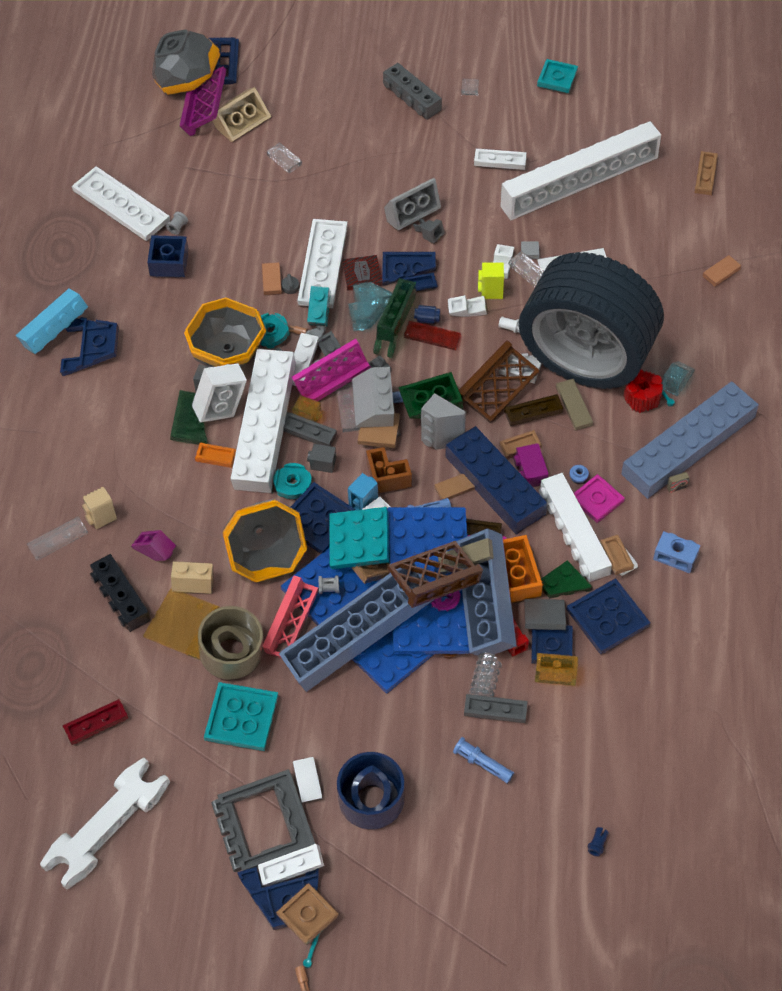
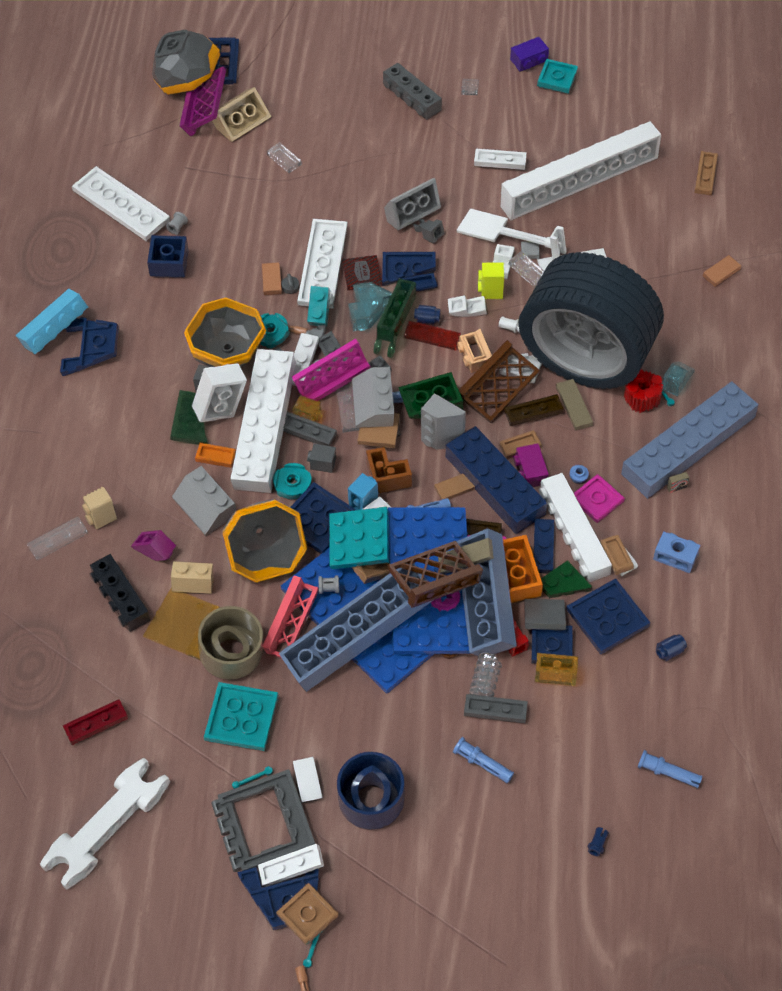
none -> light grey slope [172,466,236,536]
none -> teal hinge [232,766,273,789]
none -> white piece [457,209,567,259]
none -> light nougat window [457,329,492,373]
none -> dark purple brick [510,37,549,72]
none -> dark blue plate [533,519,554,574]
none -> medium blue pin [638,750,703,789]
none -> dark blue brick [656,634,687,661]

